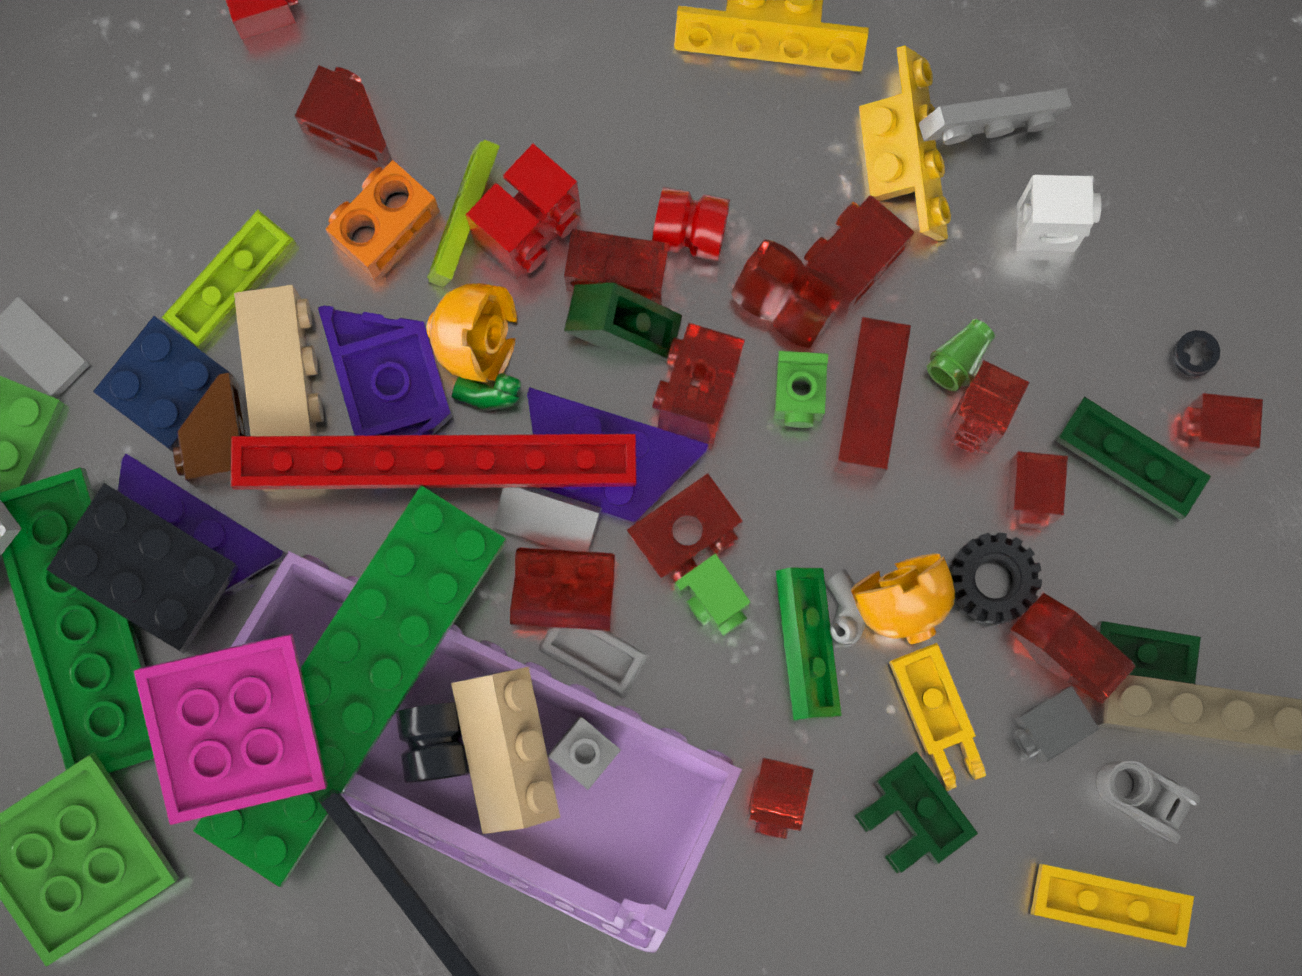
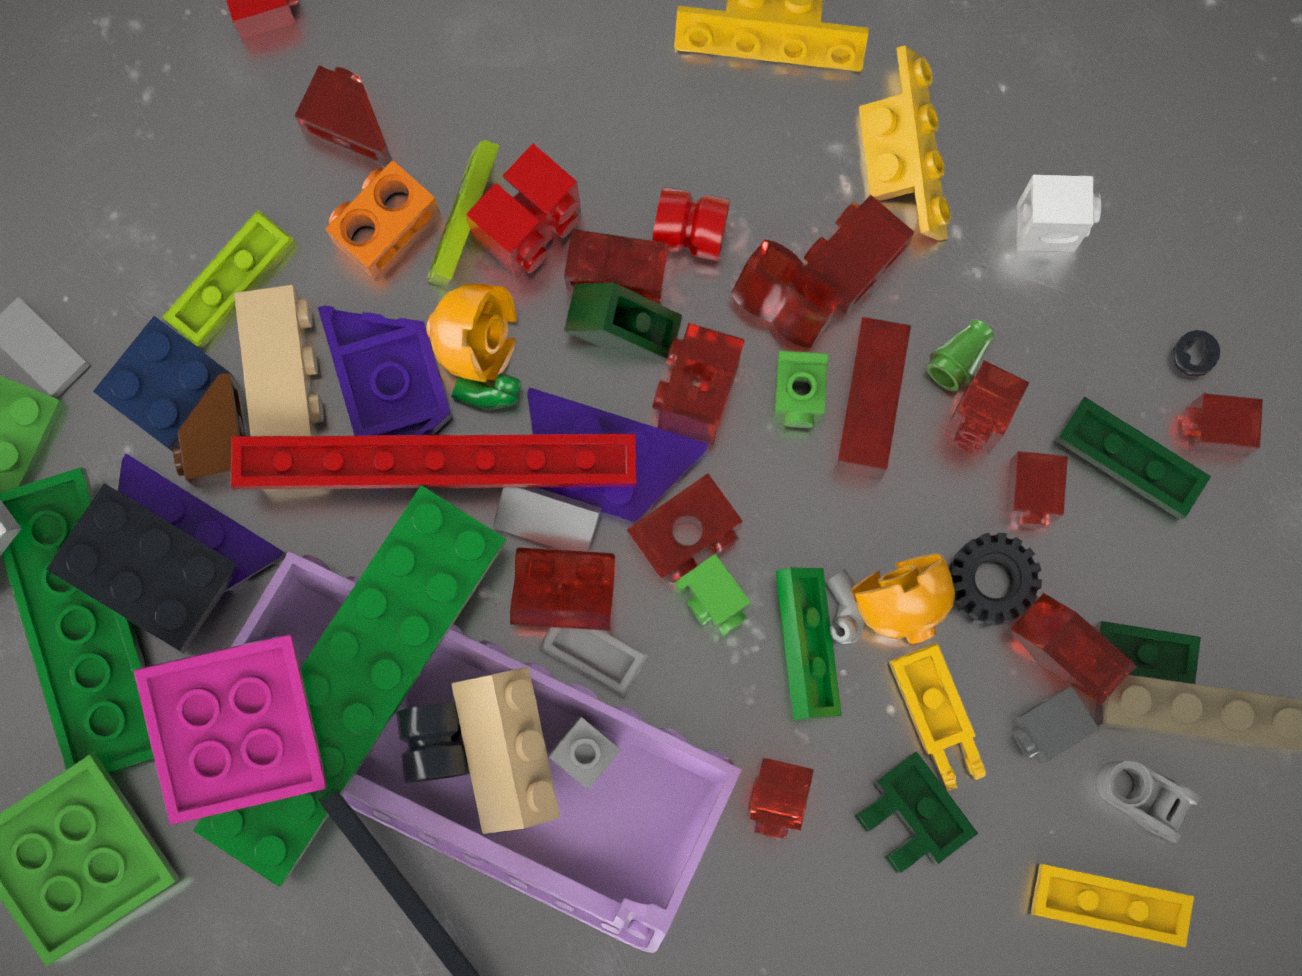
light grey plate [919,88,1072,145] -> none

